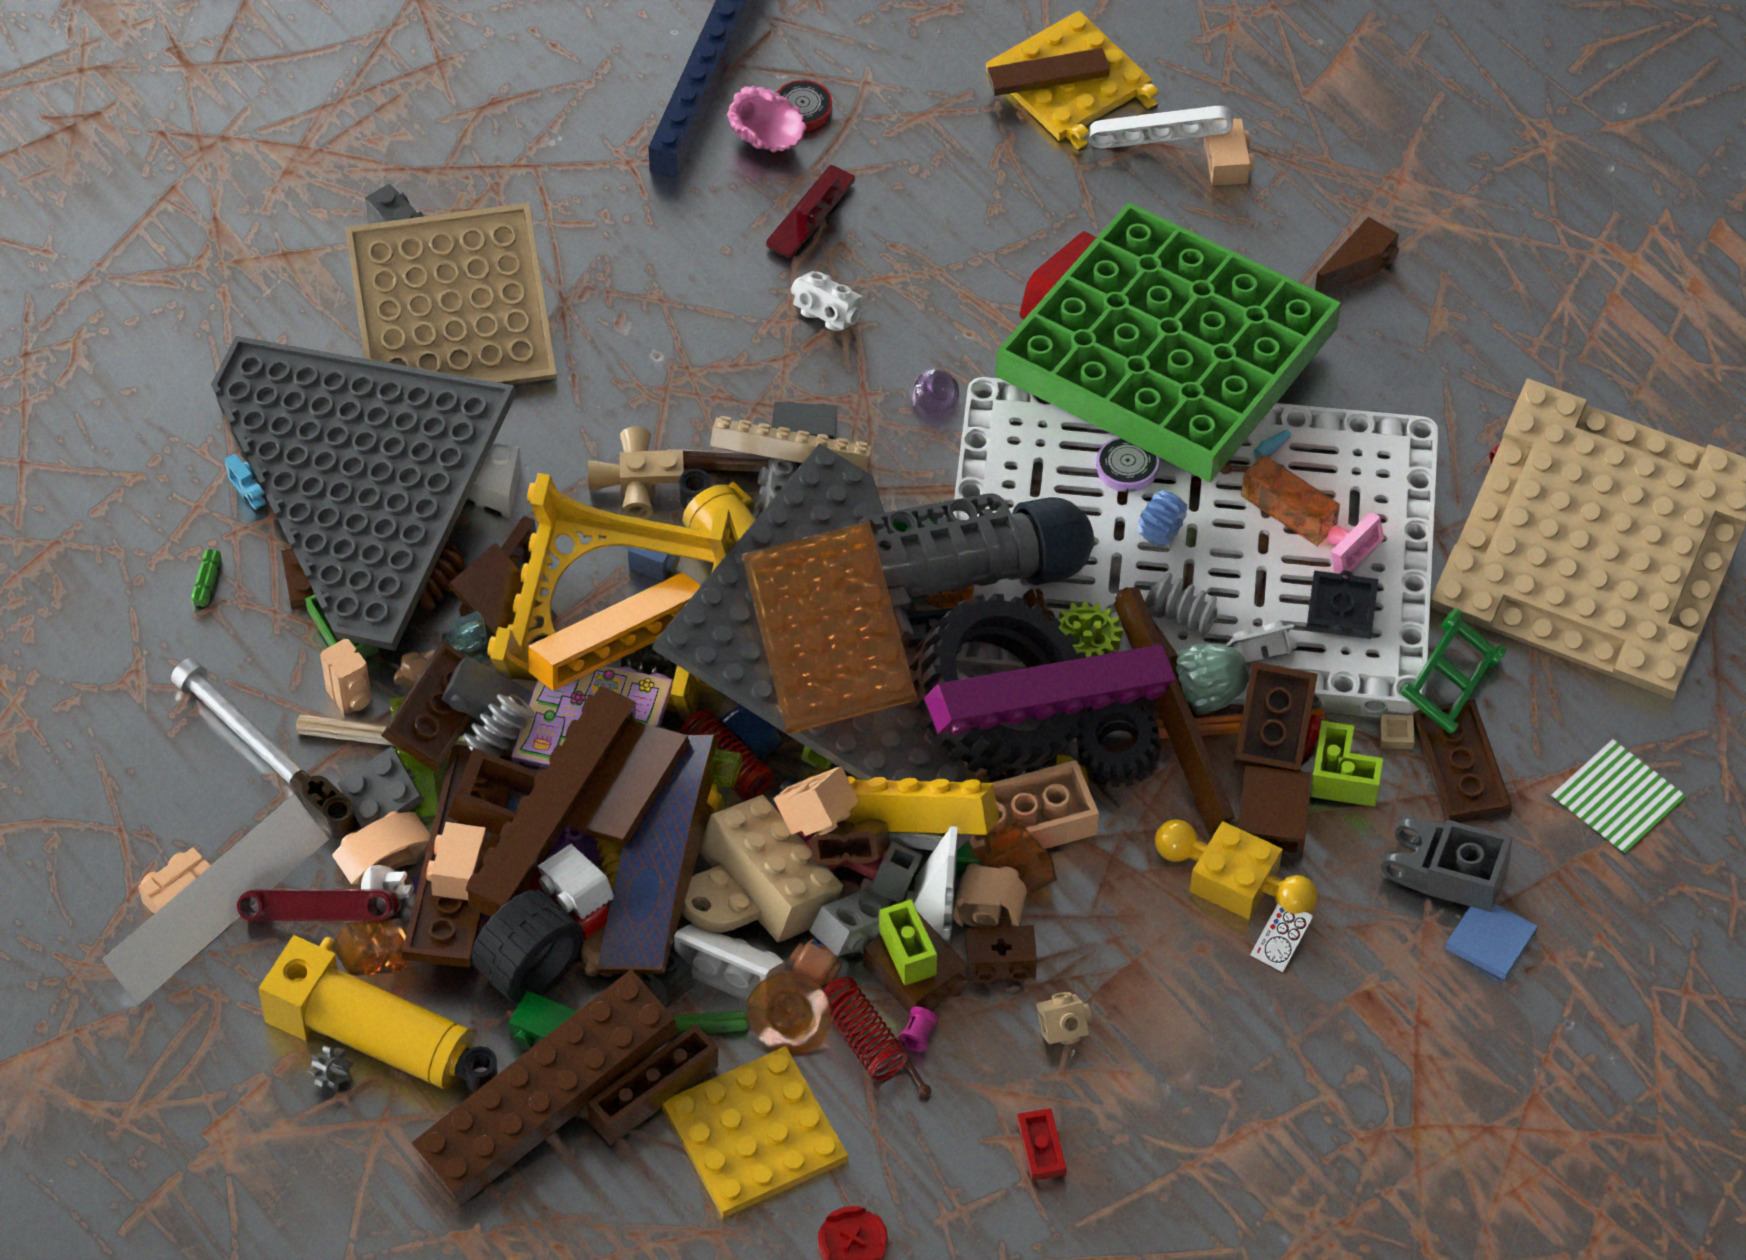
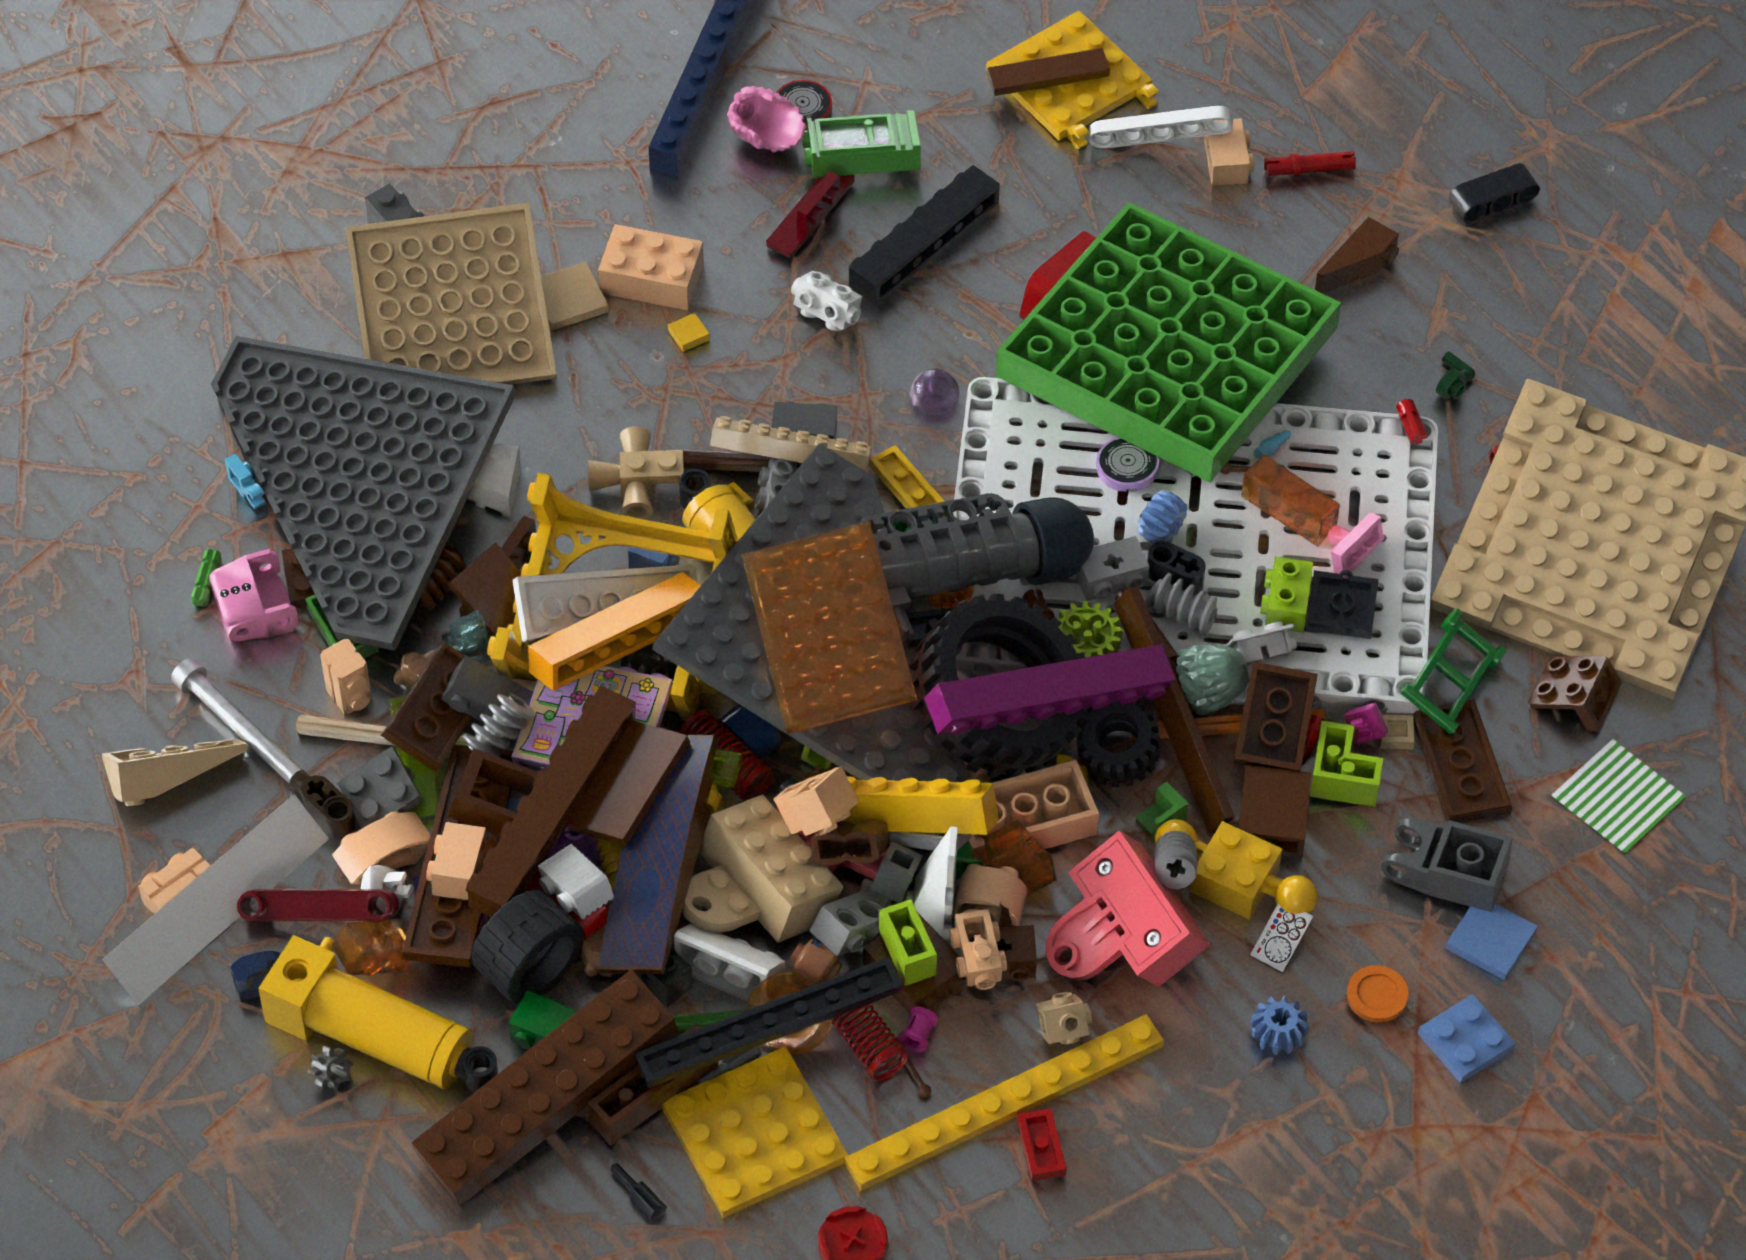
none -> tan wedge [102,739,248,806]
none -> bright pink piece [209,549,299,642]
none -> dark blue rock [230,951,280,1001]
none -> white wing [513,564,697,643]
none -> tan tile [541,261,609,331]
none -> light nougat brick [598,224,704,311]
none -> black axle [611,1163,667,1221]
none -> black plate [634,957,903,1088]
none -> yellow tile [668,313,710,352]
none -> dark grey axle [697,1046,761,1085]
none -> bright green door [802,110,921,178]
none -> yellow plate [844,1014,1164,1191]
none -> black brick [849,165,1000,306]
none -> yellow plate [869,445,945,517]
none -> light nougat brick [949,909,1007,990]
none -> coral brick [1046,830,1211,987]
none -> light grey brick [1075,536,1149,601]
none -> bright green panel [1136,781,1188,841]
none -> black beam [1147,541,1206,596]
none -> light grey piece [1154,830,1198,889]
none -> medium blue gear [1250,995,1309,1055]
none -> lime brick [1260,556,1313,633]
none -> red pin [1264,150,1356,177]
none -> dark pink tile [1343,702,1388,745]
none -> orange piece [1346,965,1409,1023]
none -> red piece [1396,399,1427,445]
none -> medium blue plate [1418,994,1516,1084]
none -> dark green plate [1436,351,1475,401]
none -> black beam [1449,163,1540,223]
none -> reddish brown bracket [1528,656,1622,731]

